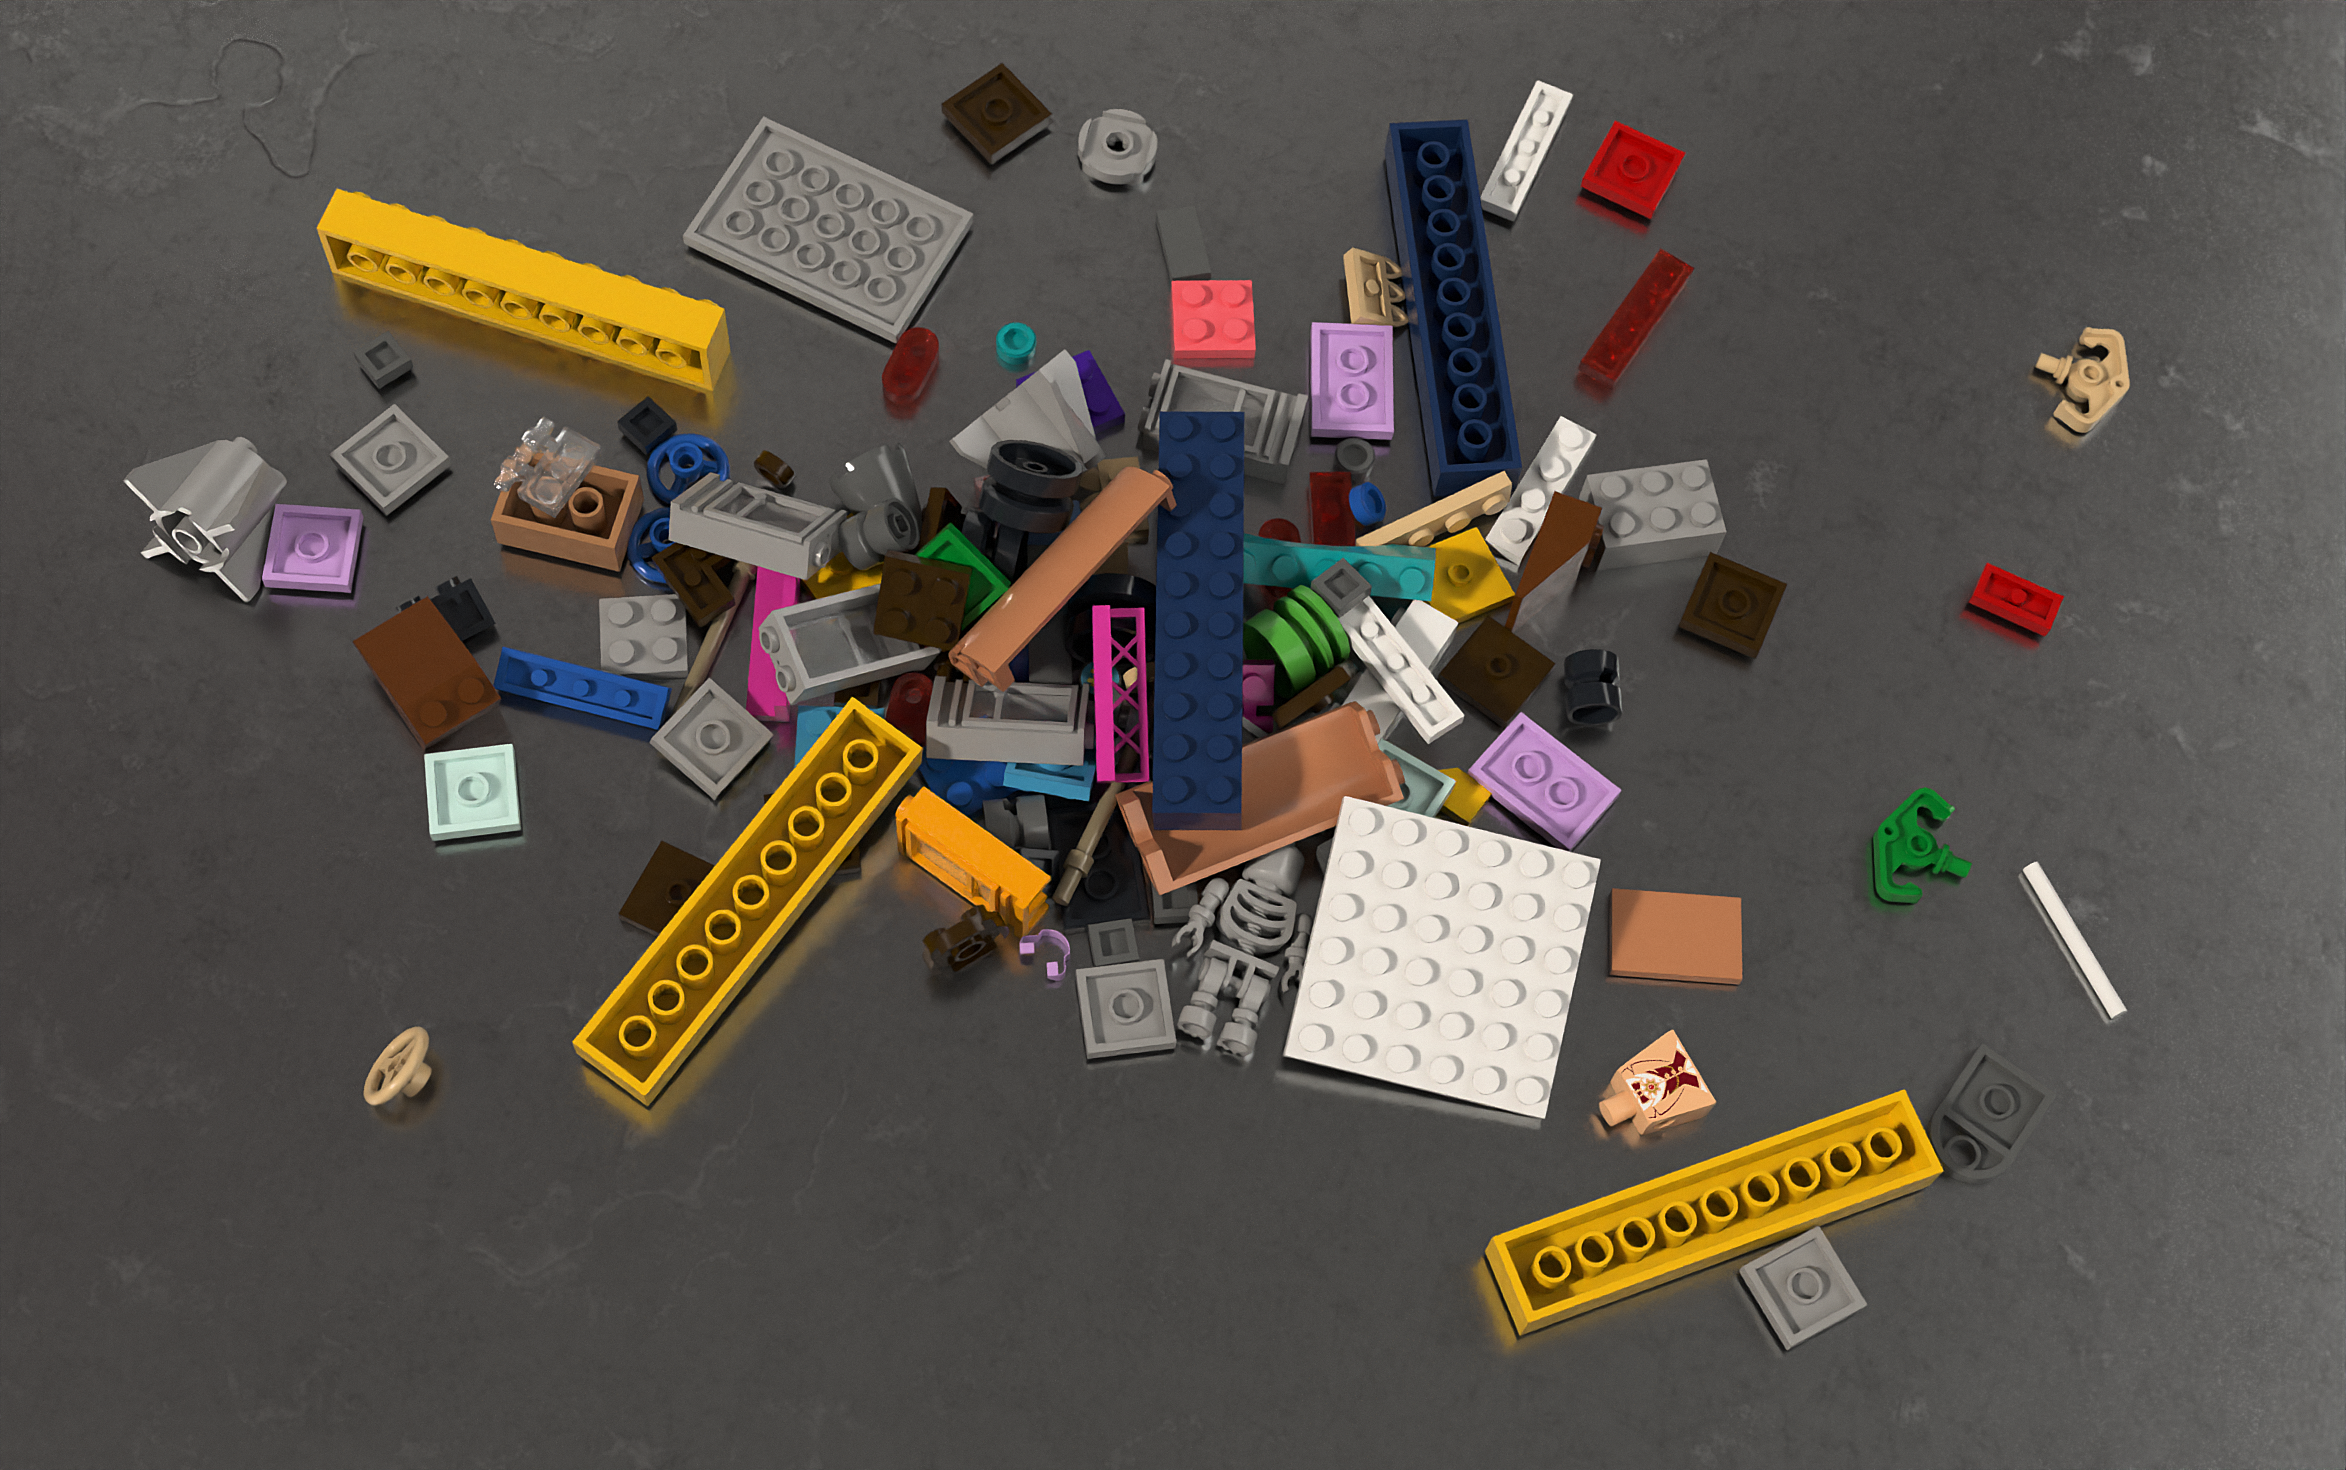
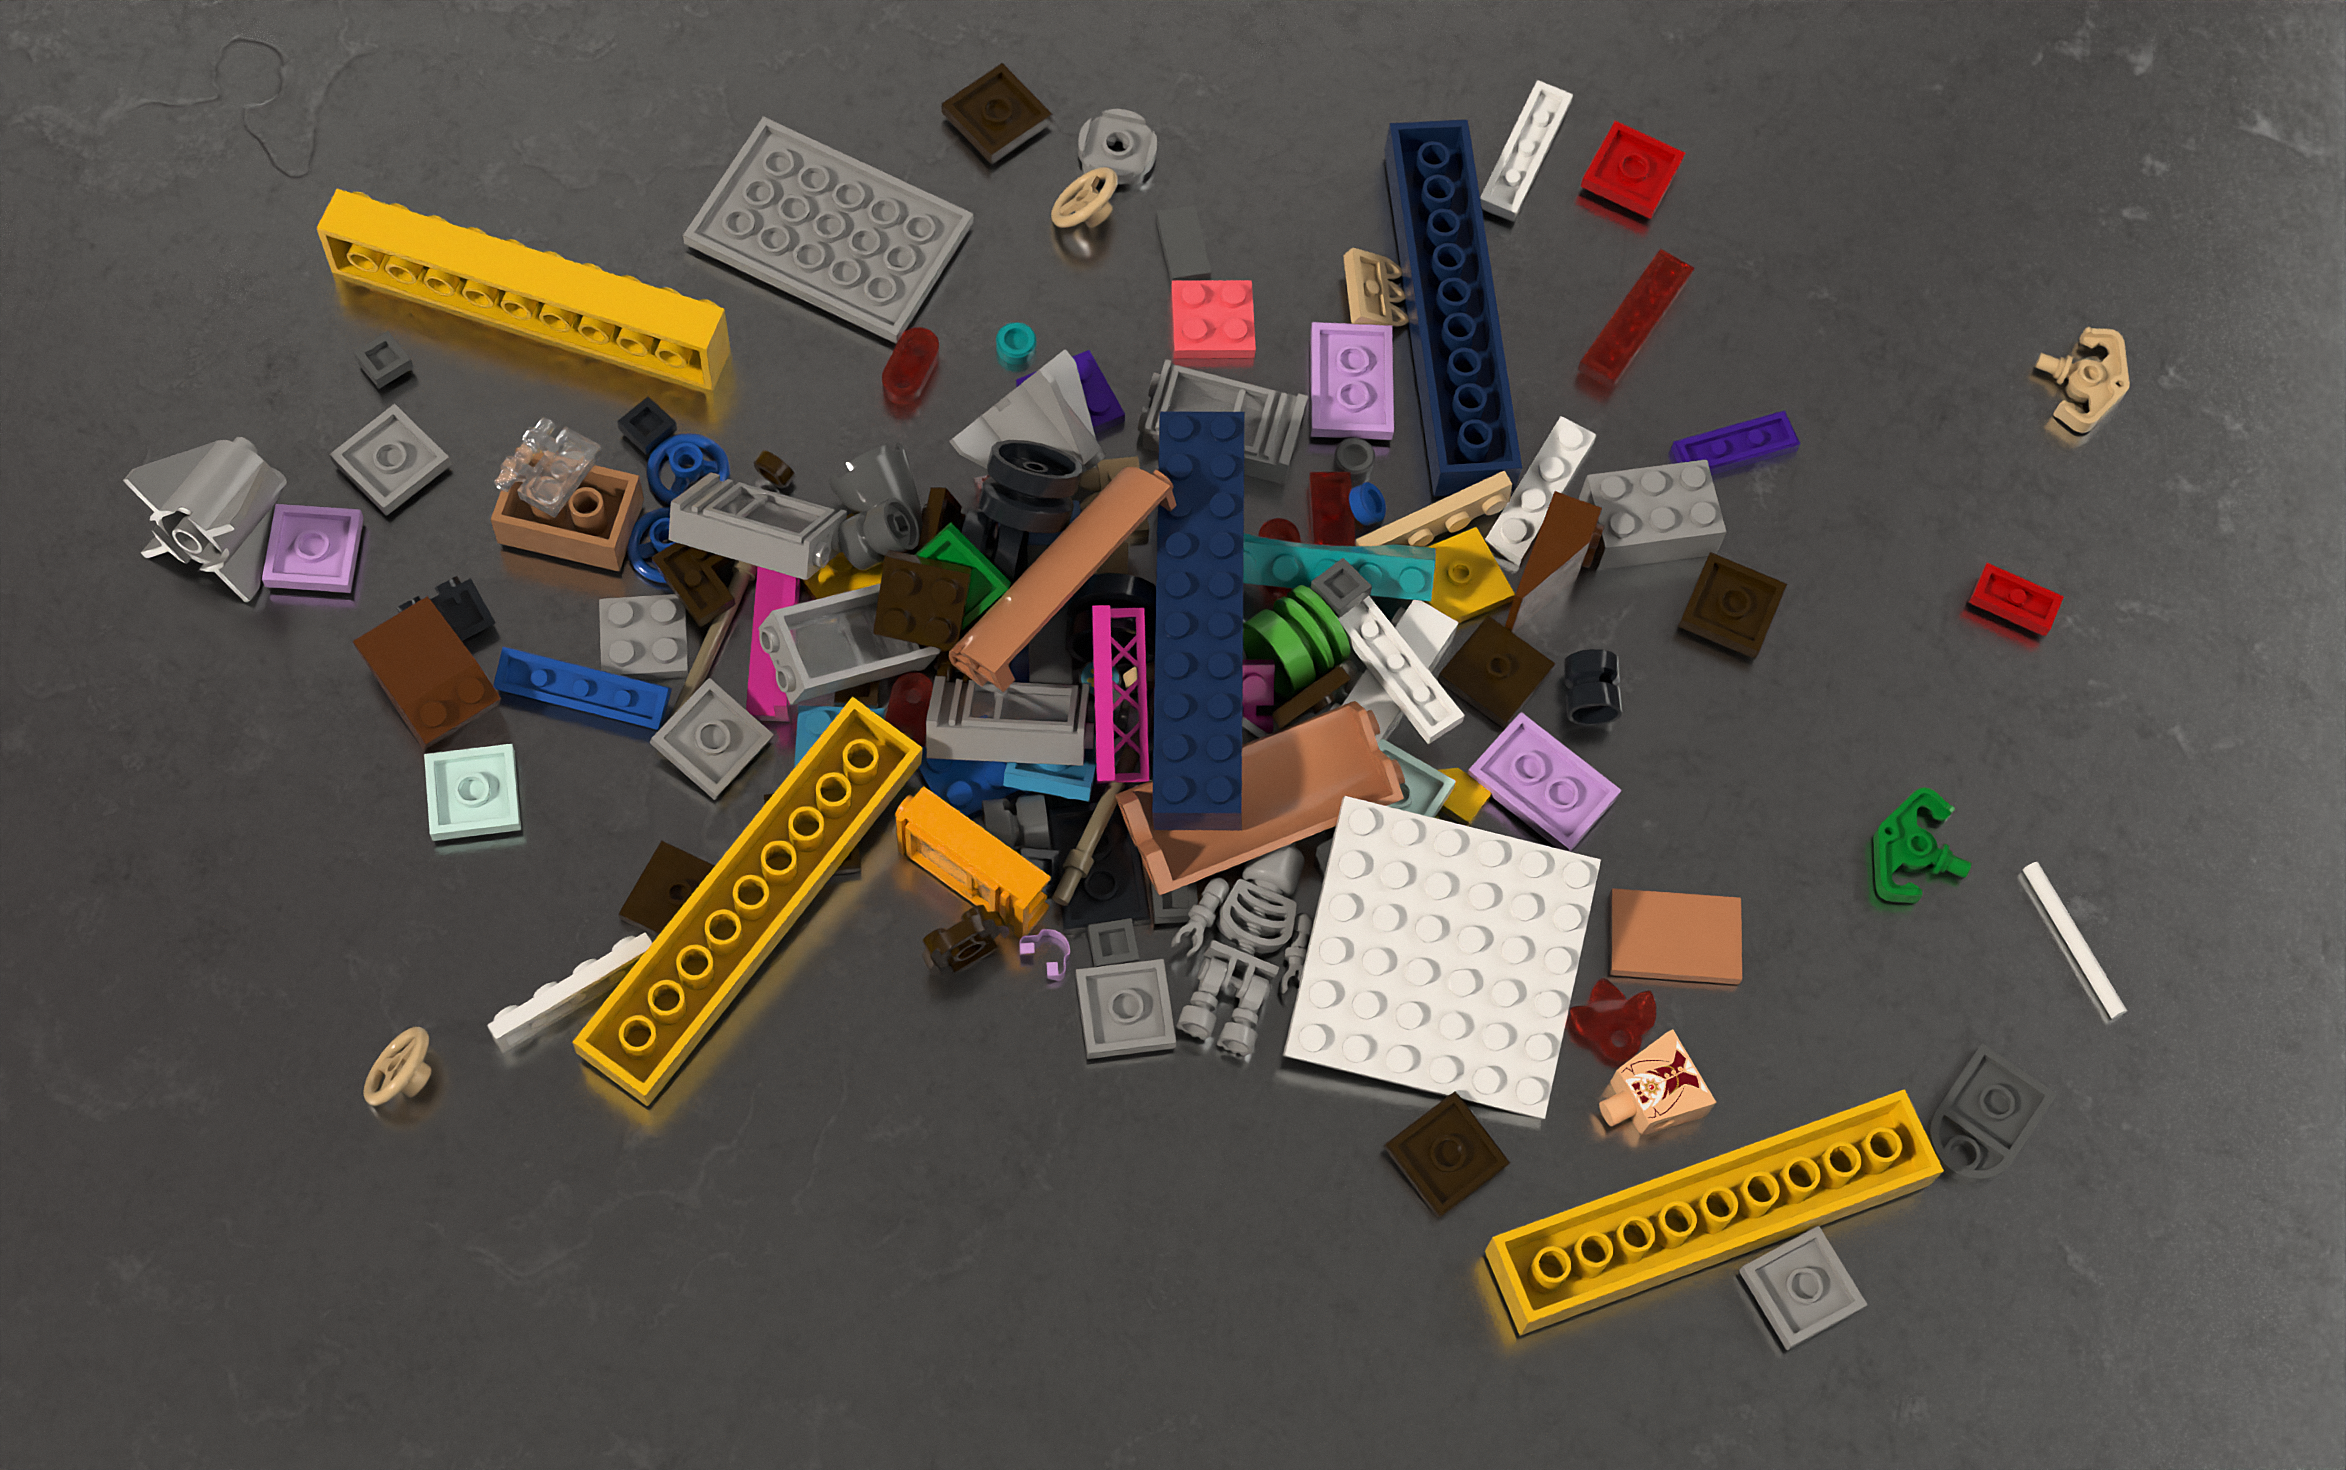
none -> white plate [487,932,652,1054]
none -> tan piece [1051,167,1118,228]
none -> dark brown plate [1383,1091,1510,1218]
none -> clear red plate [1570,978,1656,1062]
none -> dark purple tile [1671,410,1801,475]

